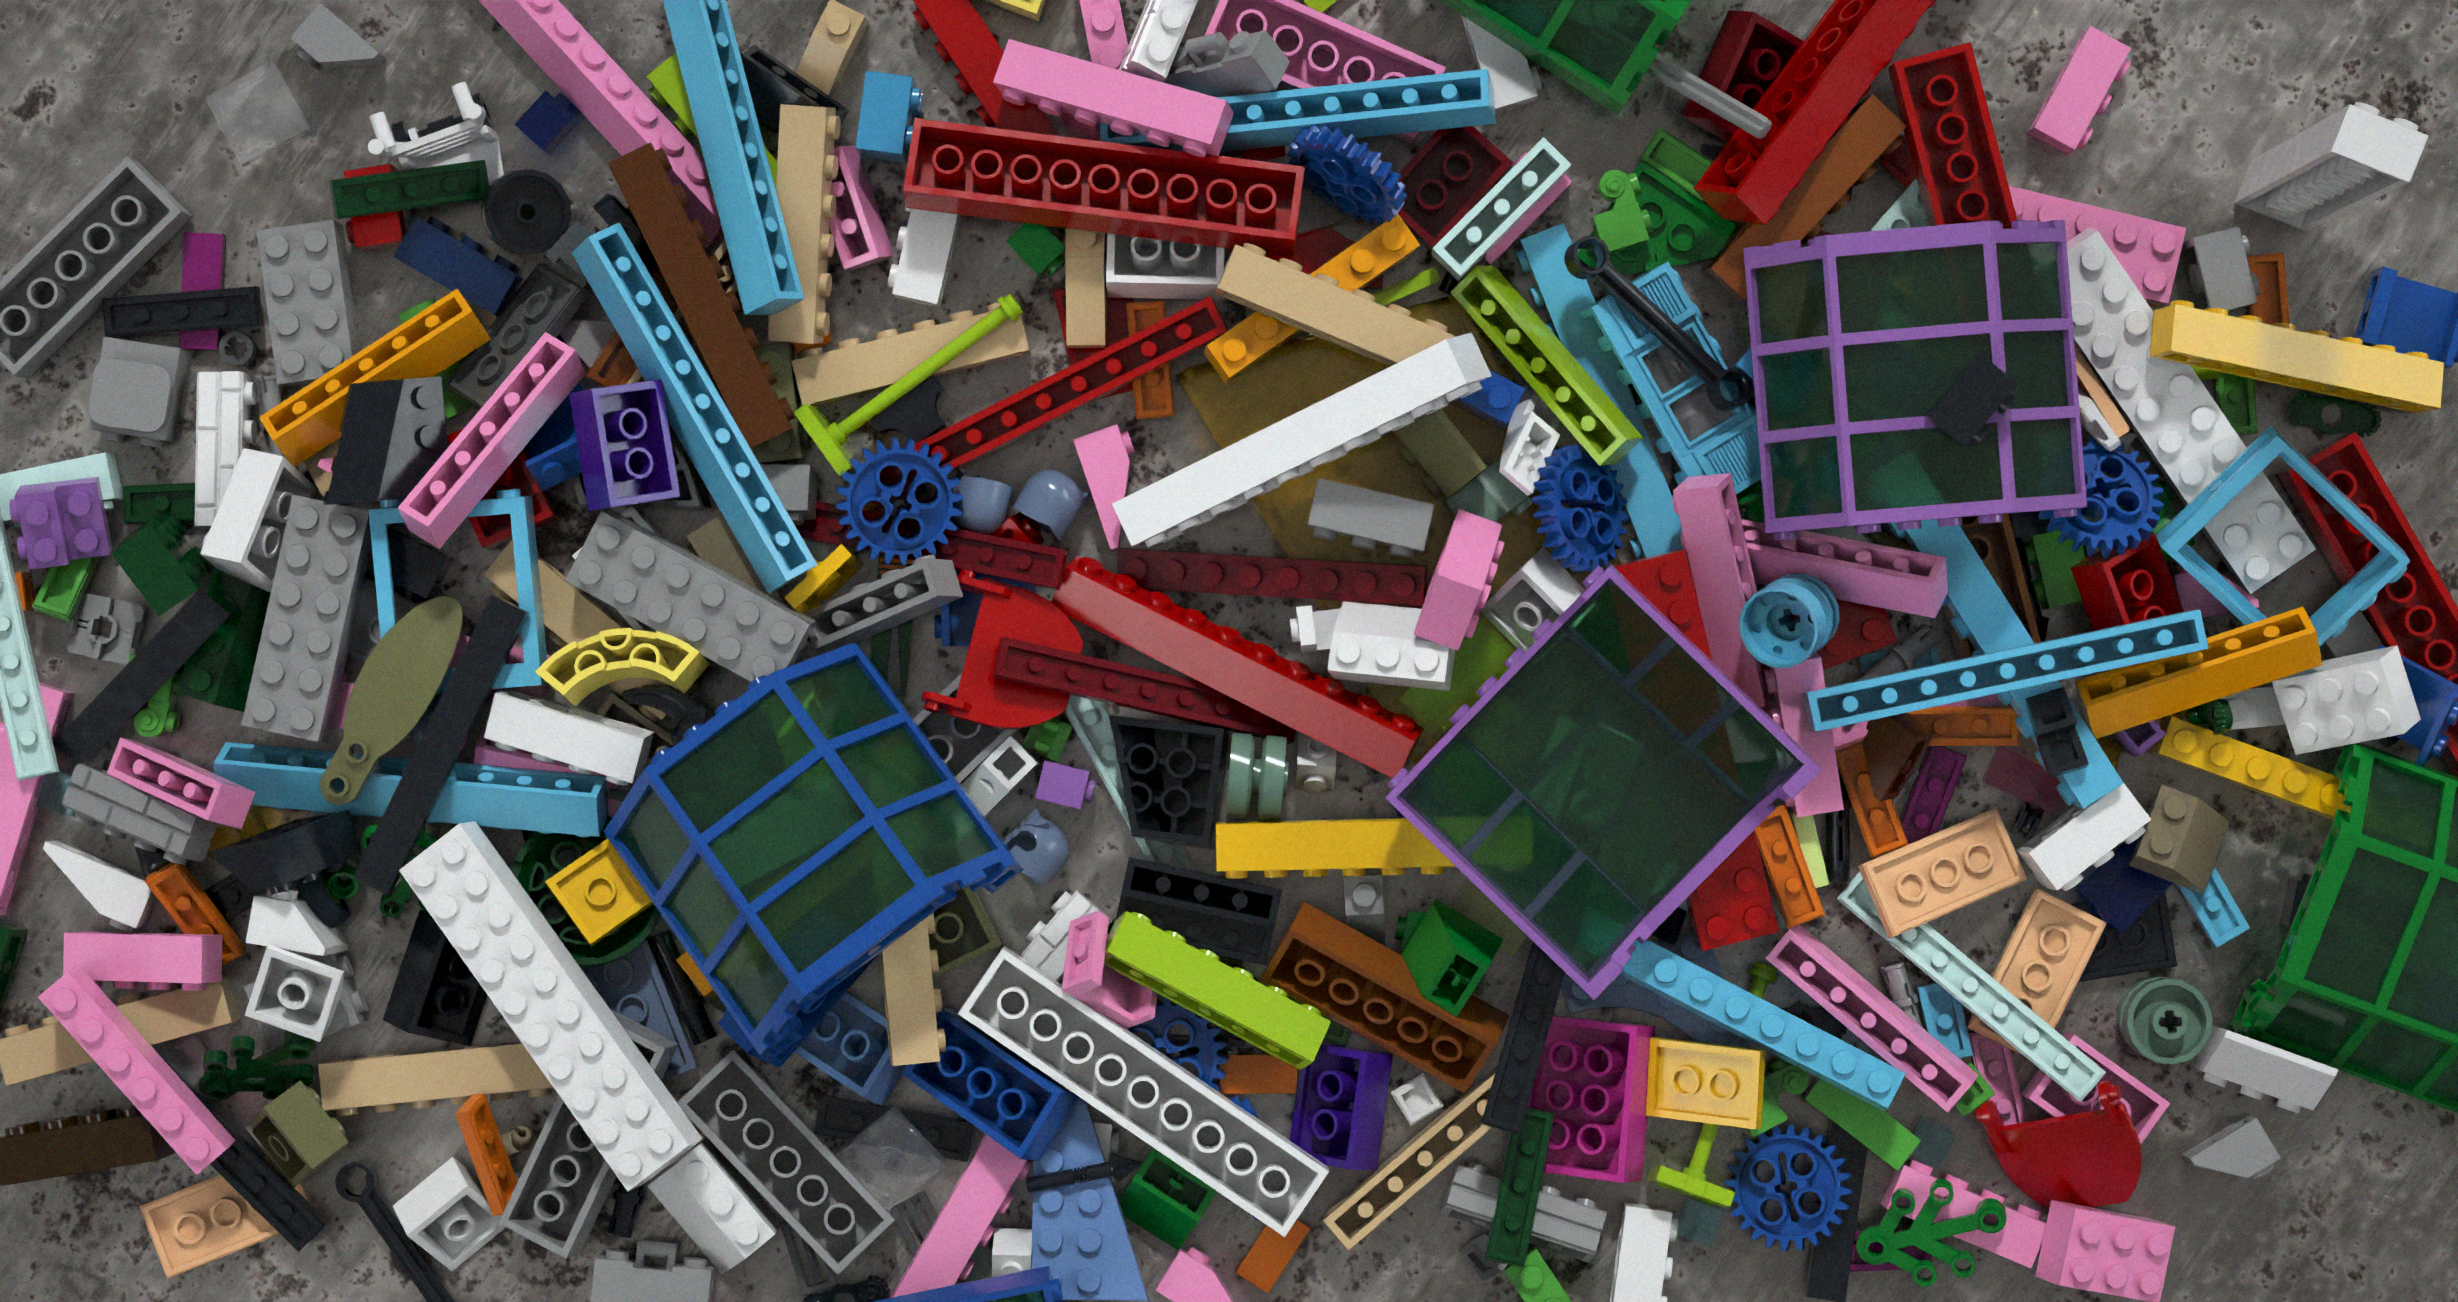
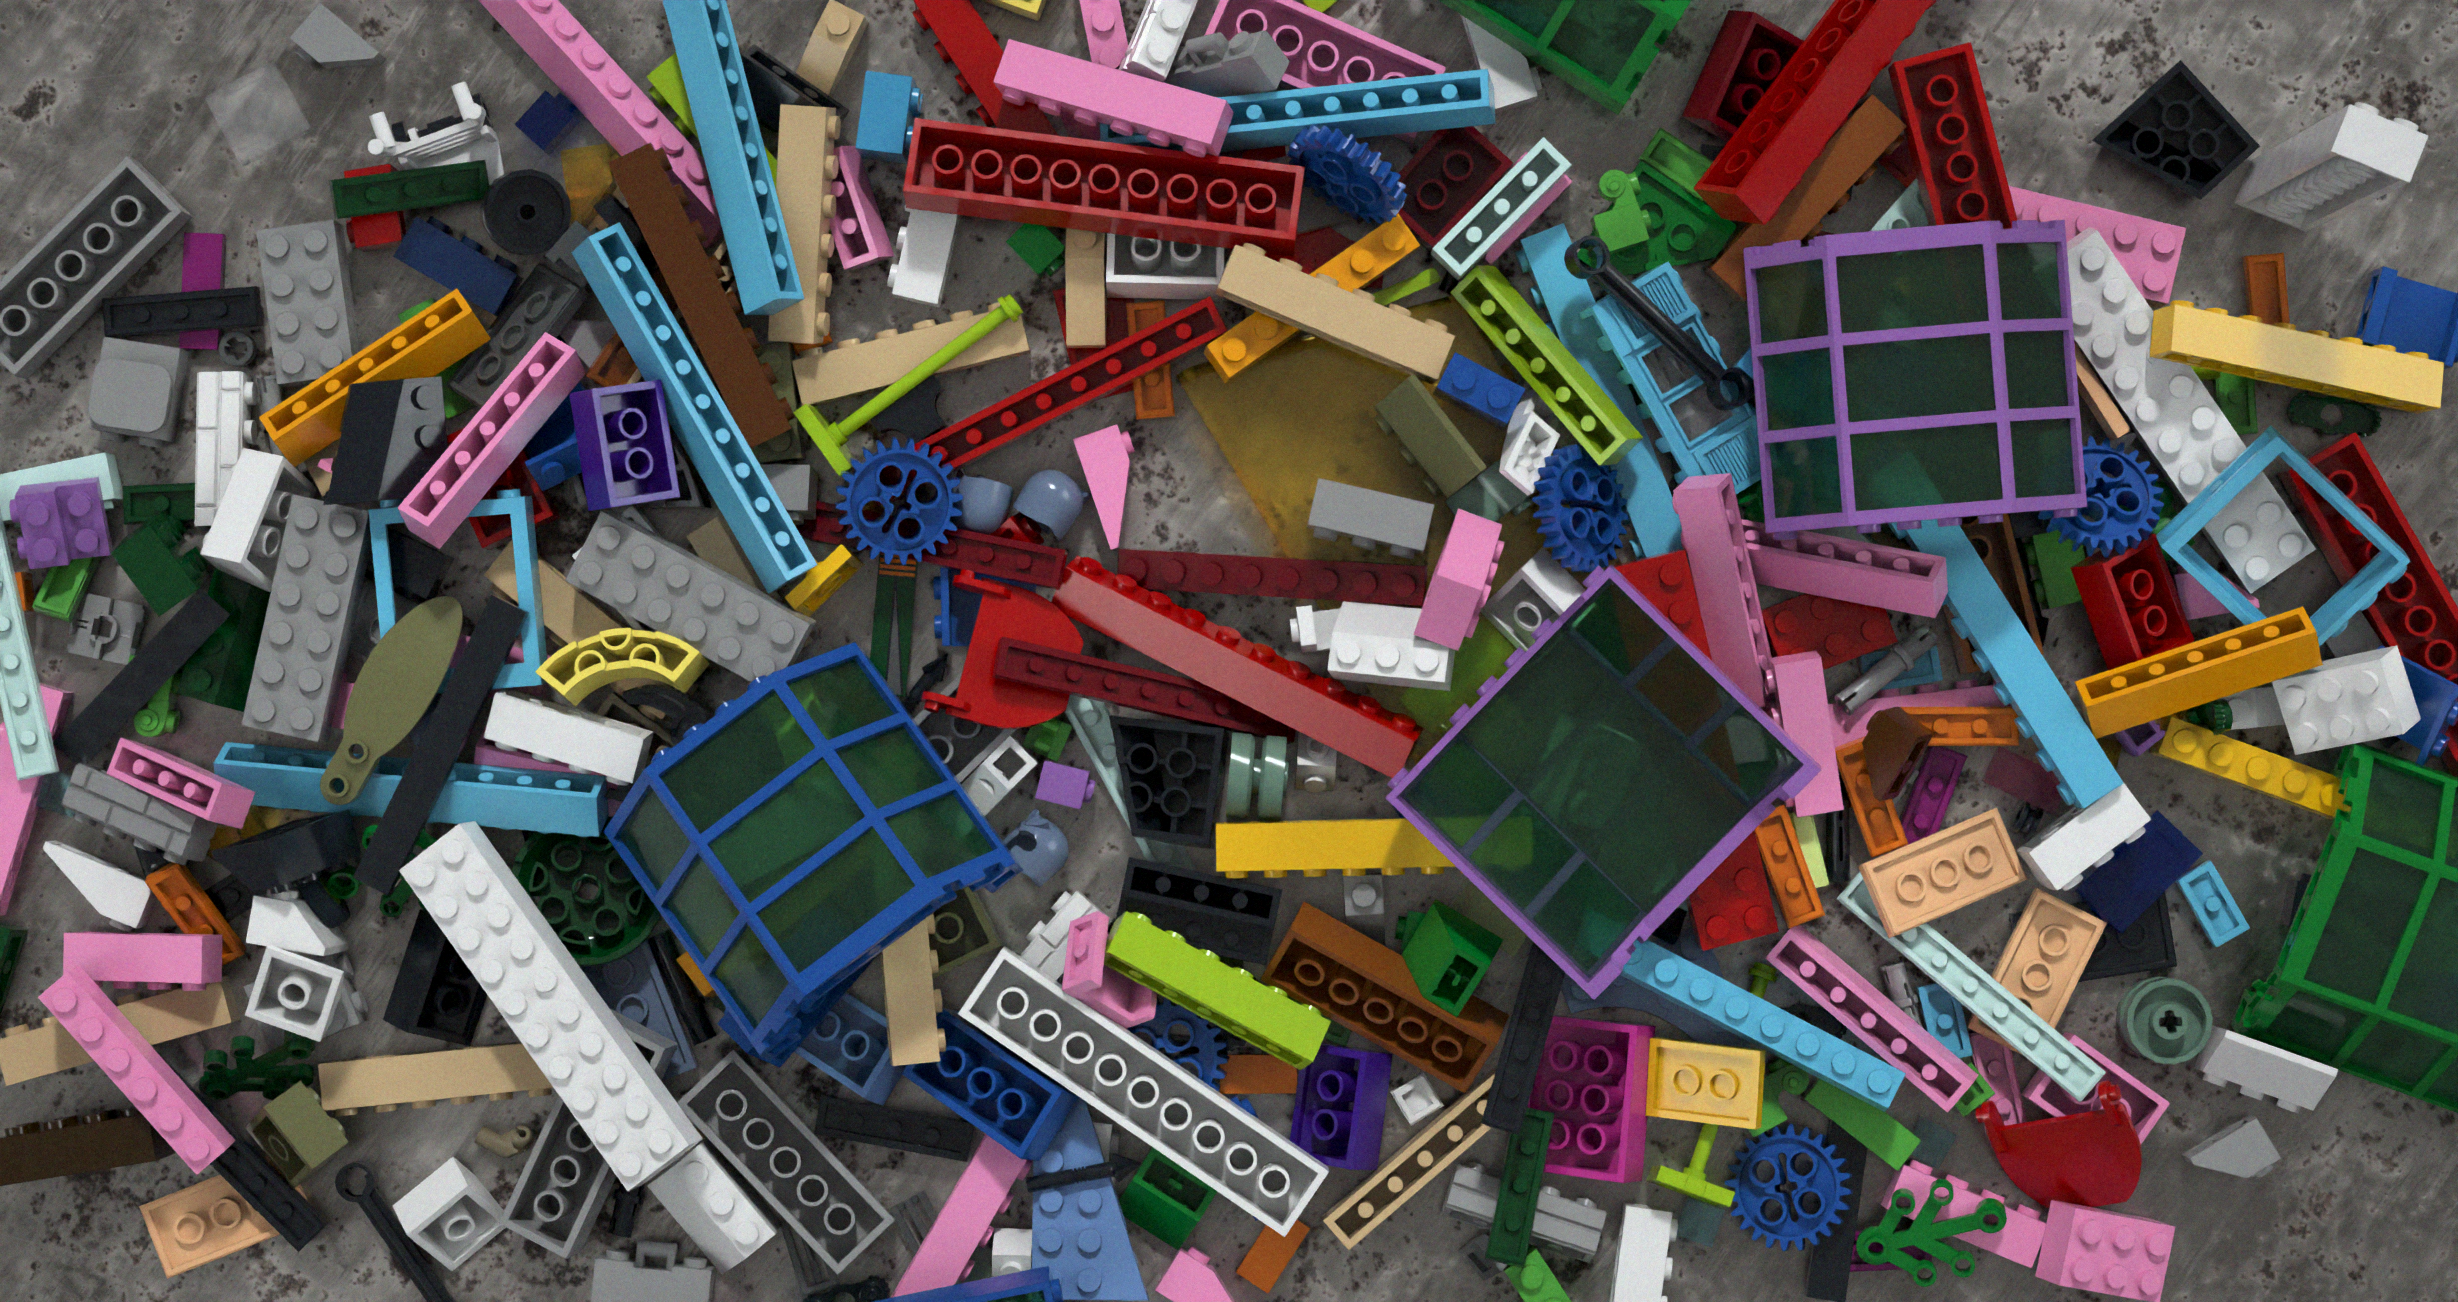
orange tile [455,1093,517,1216] -> none
yellow tile [545,839,654,947] -> none
light grey brick [803,555,963,650] -> none
clear tile [836,1106,947,1210] -> none
white brick [1112,333,1492,548] -> none
light grey axle [1589,21,1772,139] -> none
medium azure wheel [1739,573,1840,668] -> none
medium azure brick [1802,610,2209,732] -> none
black brick [1925,353,2018,448] -> none
black slope [2025,687,2089,779] -> none
bright pink brick [2027,26,2131,155] -> none
white tile [2062,387,2121,452] -> none
dark tan slope [2129,785,2230,894] -> none
light grey brick [2179,227,2260,313] -> none
none -> clear yellow slope [560,143,619,228]
none -> black piece [873,653,948,749]
none -> black wedge [2092,60,2260,200]

